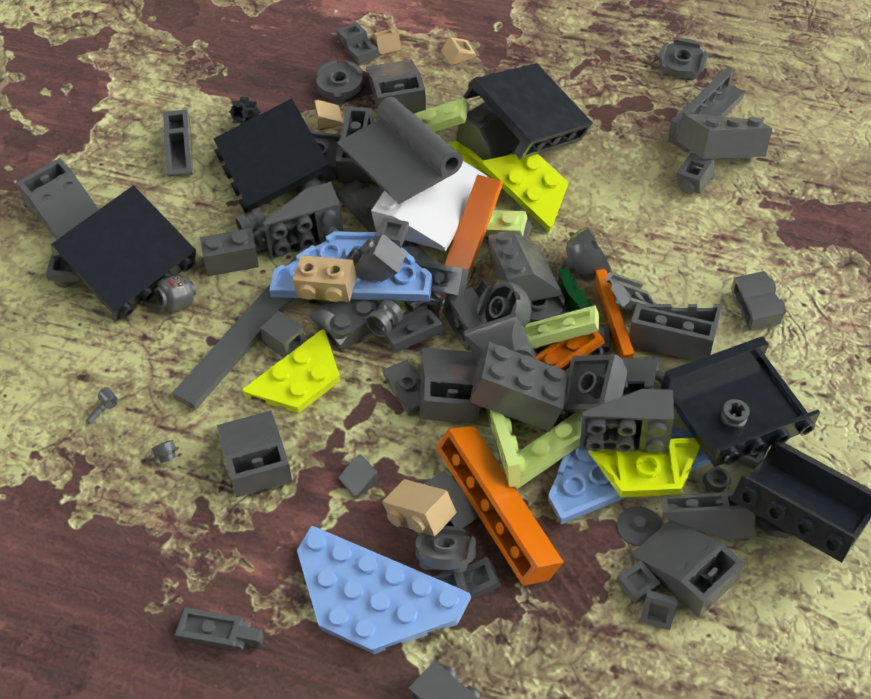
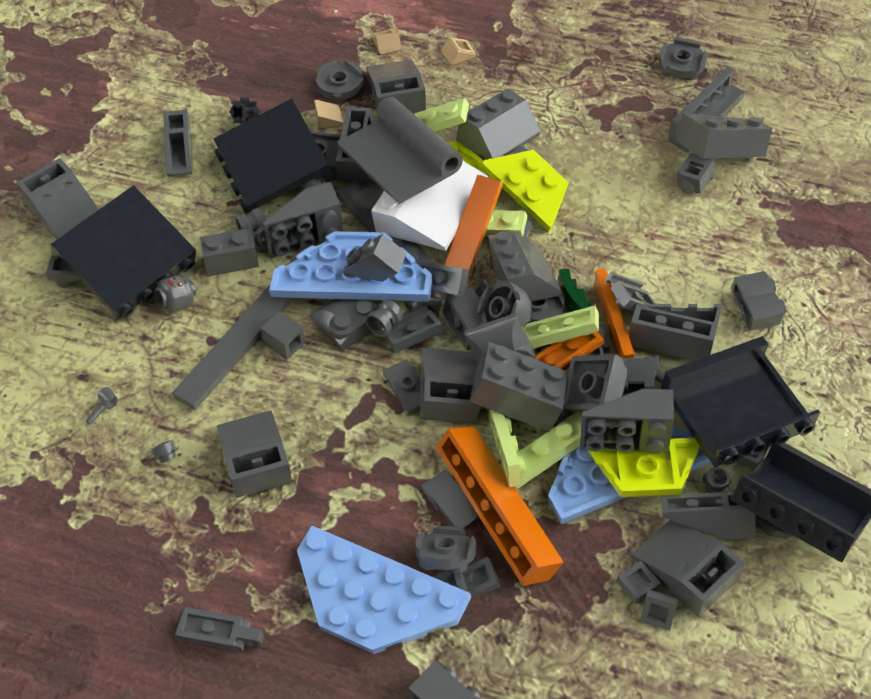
neon yellow wing [242,329,340,414] -> none
tan brick [293,255,357,302] -> none
dark grey slope [336,22,379,65] -> none
dark grey slope [338,454,379,499] -> none
dark grey plate [375,217,410,248] -> none
tan brick [382,479,457,536] -> none
black panel [463,63,593,159] -> none
dark grey cylinder [564,226,612,280] -> none
dark grey piece [617,506,662,546] -> none
dark grey bush [721,399,750,429] -> none

